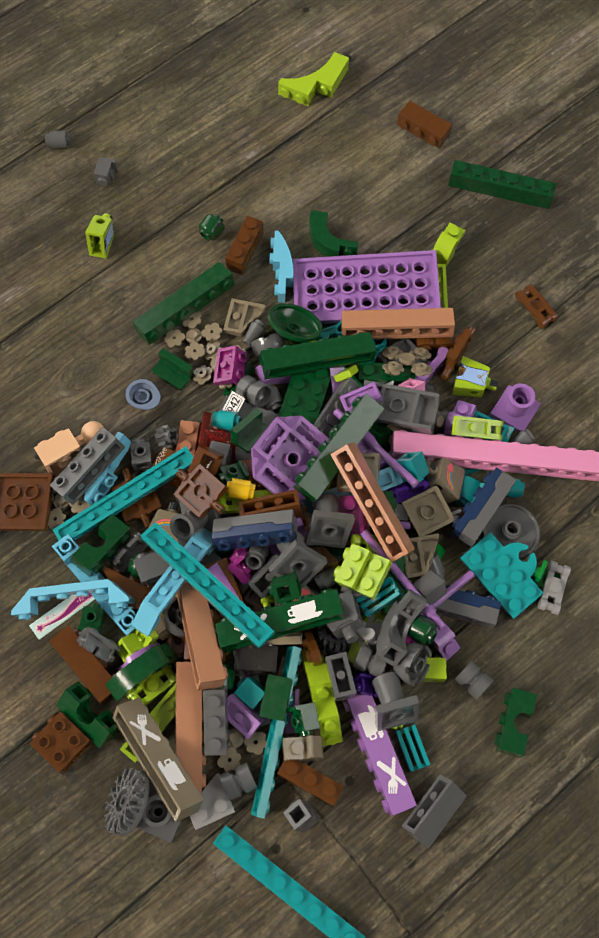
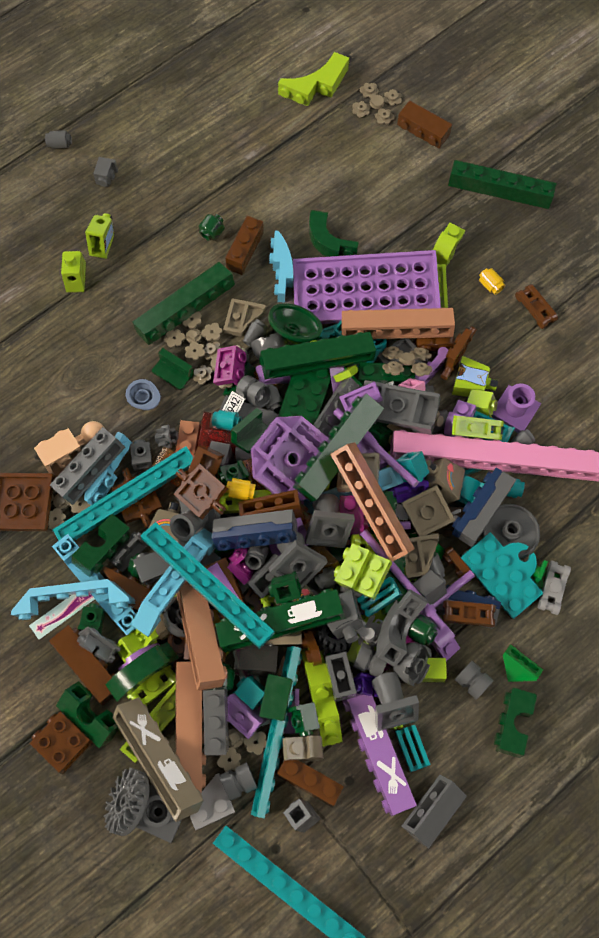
none -> lime torso [61,251,86,292]
none -> dark tan plant [352,83,402,125]
none -> reddish brown plate [442,546,470,578]
none -> reddish brown plate [442,600,496,627]
none -> lime brick [467,389,498,417]
none -> yellow brick [479,268,506,295]
none -> green slope [503,644,543,682]

